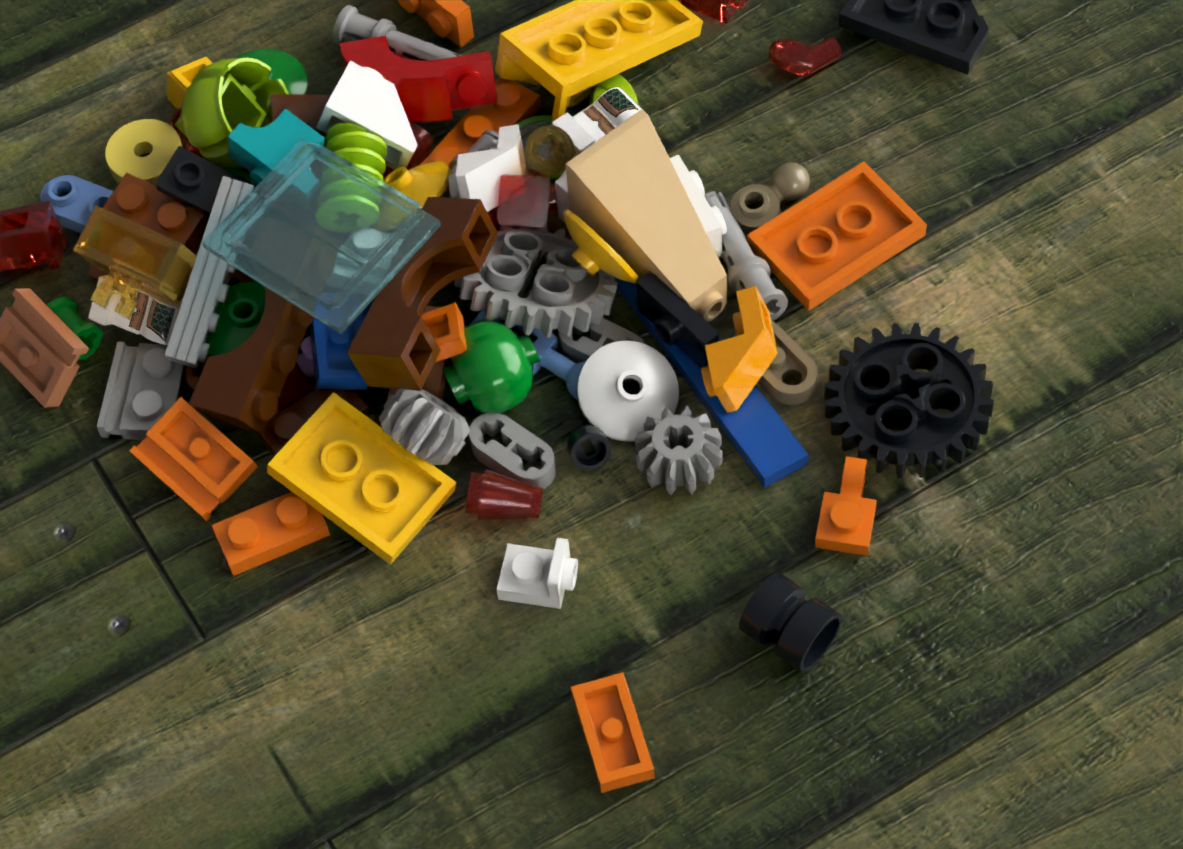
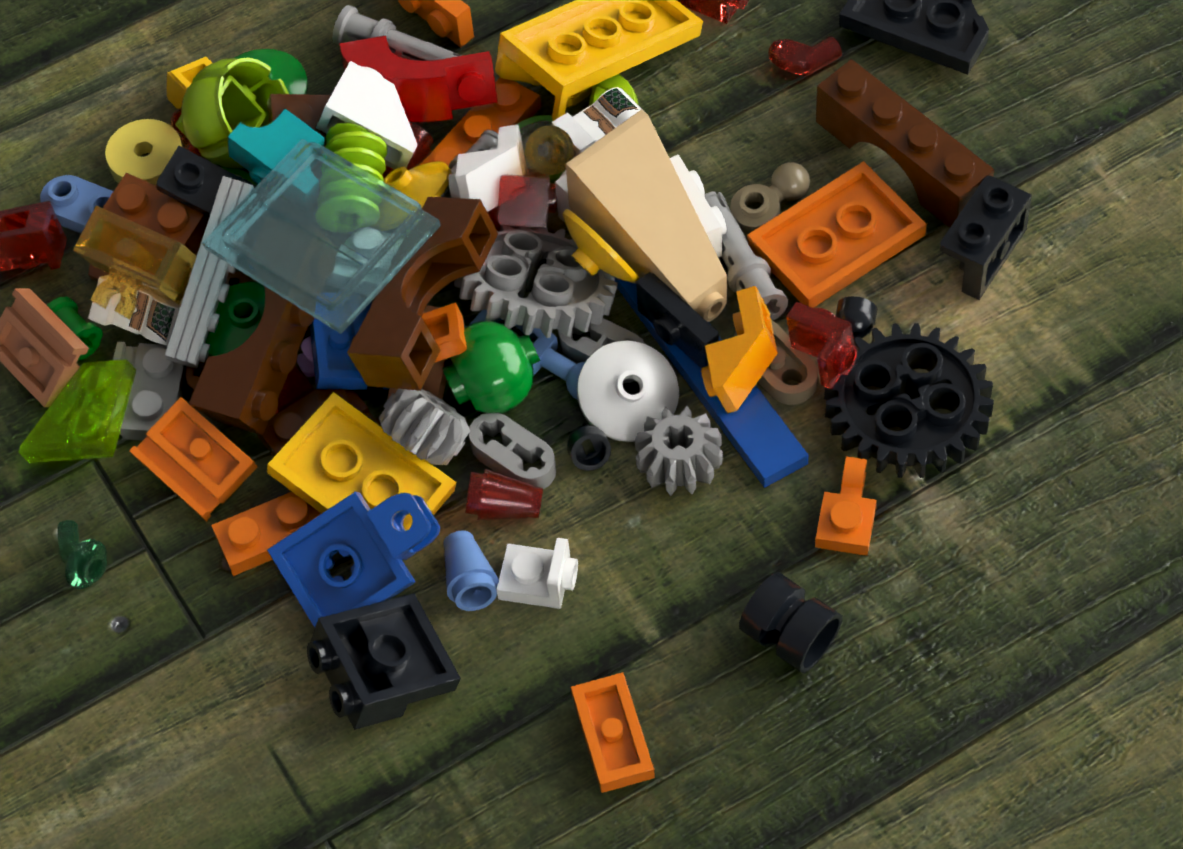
none -> clear neon green wing [18,359,136,463]
none -> clear green plate [57,520,107,589]
none -> blue plate [267,491,440,627]
none -> black plate [307,593,461,730]
none -> medium blue cone [443,531,499,611]
none -> clear red bracket [786,302,858,389]
none -> reddish brown arch [816,59,994,228]
none -> black hinge [835,296,878,340]
none -> black bracket [940,176,1032,300]

